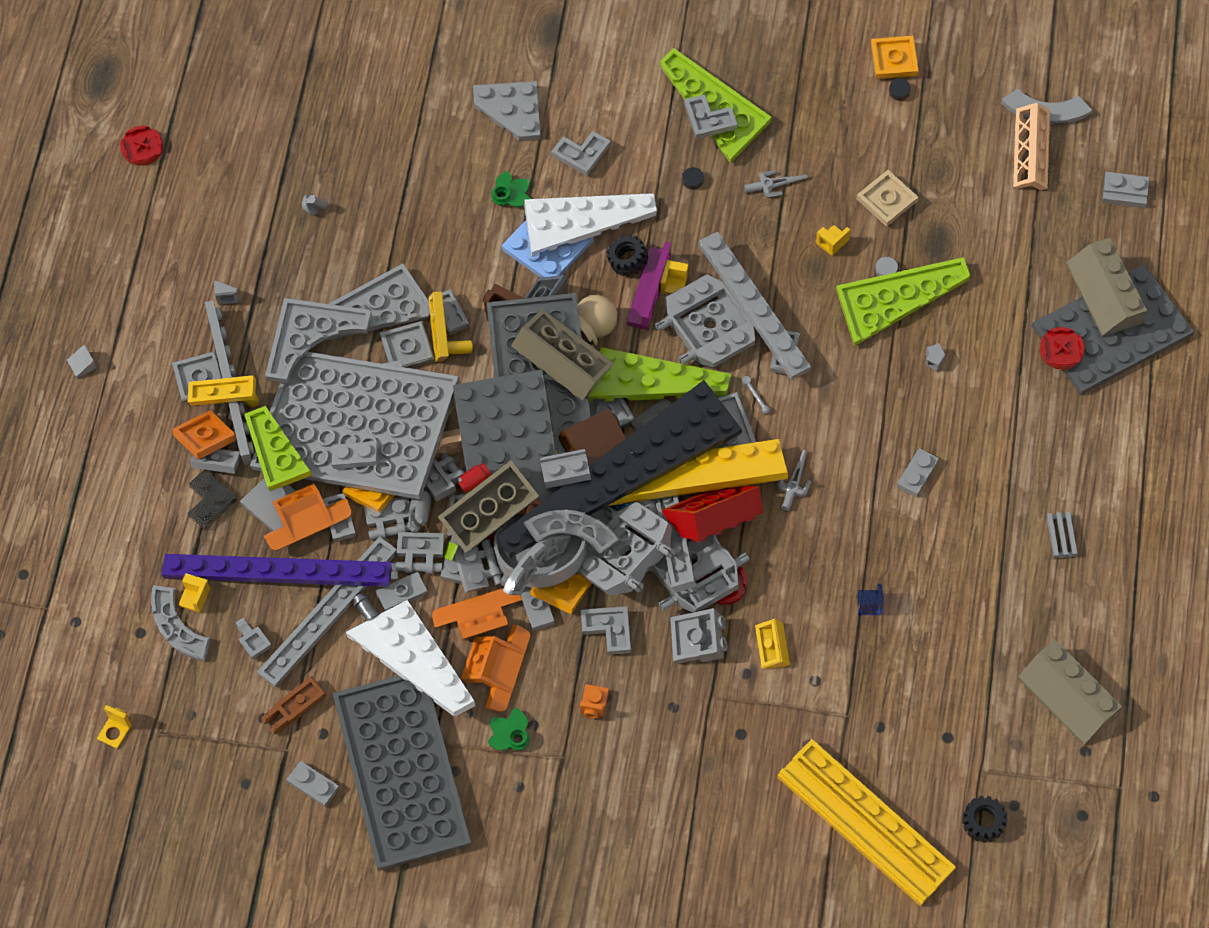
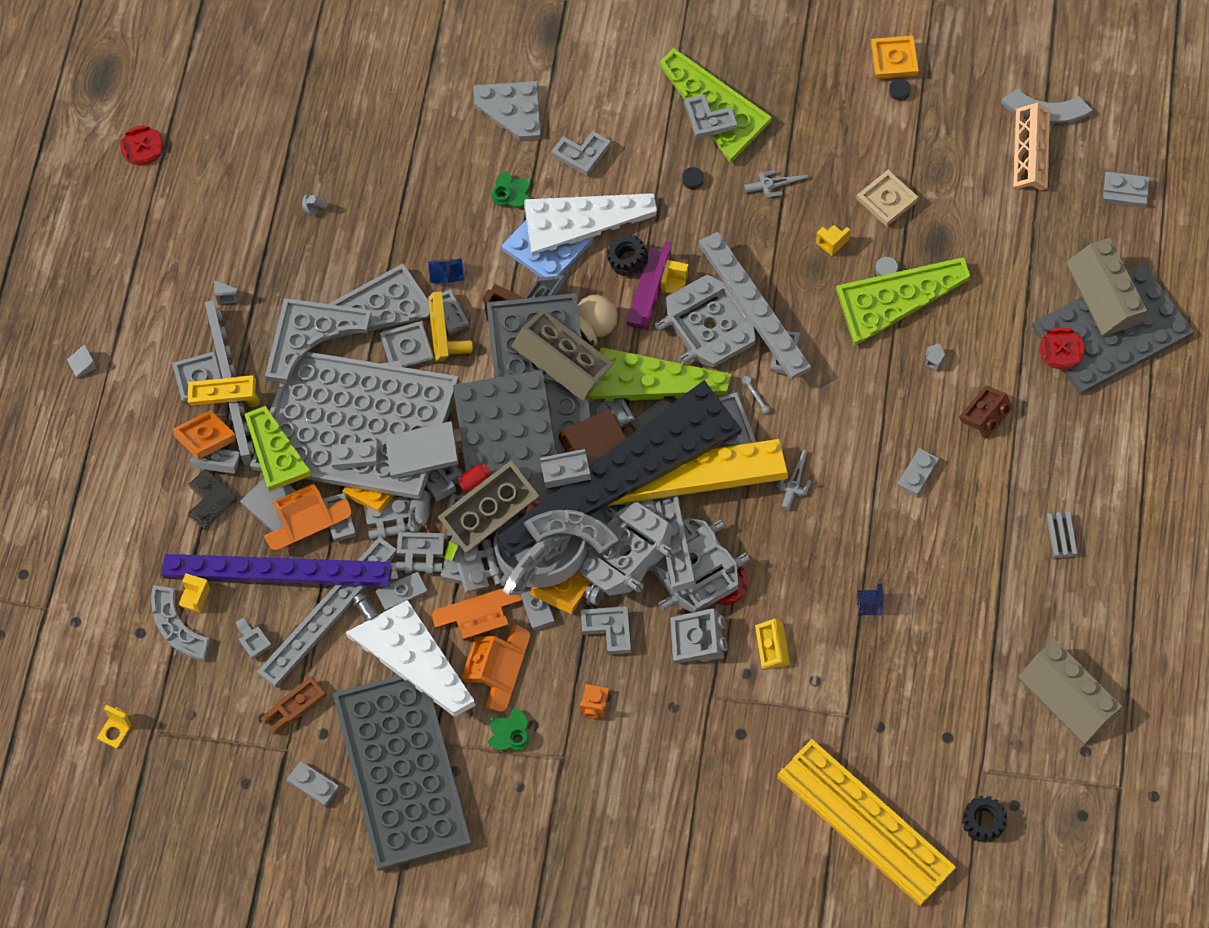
red slope [662,485,763,542] -> none
none -> light grey tile [385,421,459,479]
none -> clear blue panel [428,258,464,283]
none -> light grey plate [584,584,604,606]
none -> copper bracket [959,385,1012,439]

